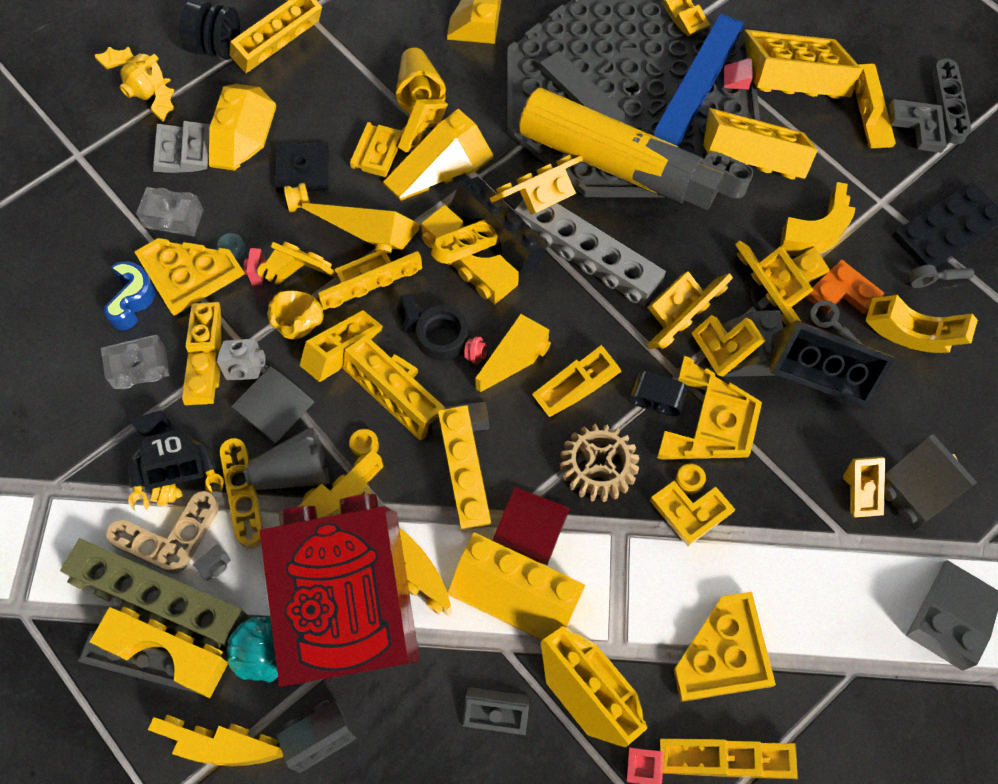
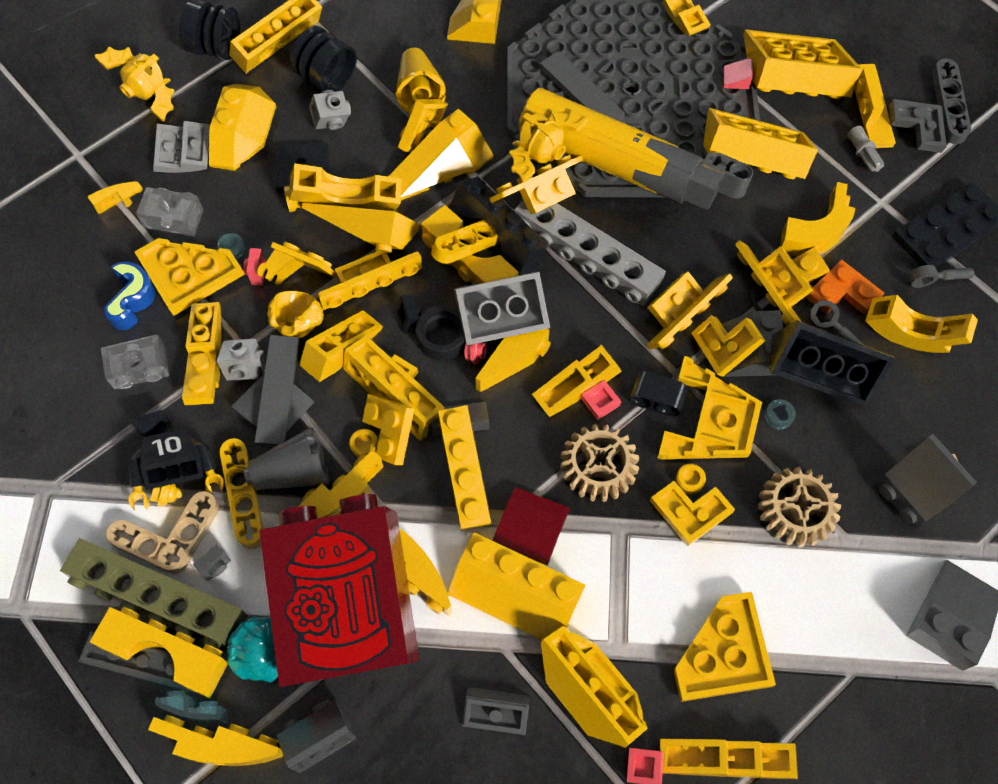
yellow plate [350,122,401,177] -> none
blue beam [653,13,744,147] -> none
yellow slope [843,457,885,517] -> none
none -> yellow slope [87,182,143,214]
none -> clear light blue slope [155,691,228,723]
none -> dark grey tile [255,335,300,447]
none -> yellow arch [289,164,402,211]
none -> black wheel [290,26,357,92]
none -> light grey brick [309,90,351,130]
none -> yellow plate [362,394,415,465]
none -> light grey slope [454,272,550,345]
none -> yellow helmet [509,109,588,183]
none -> coral plate [581,380,621,420]
none -> tan gear [758,466,841,547]
none -> clear light blue tile [765,399,796,429]
none -> light grey axle [847,126,884,173]

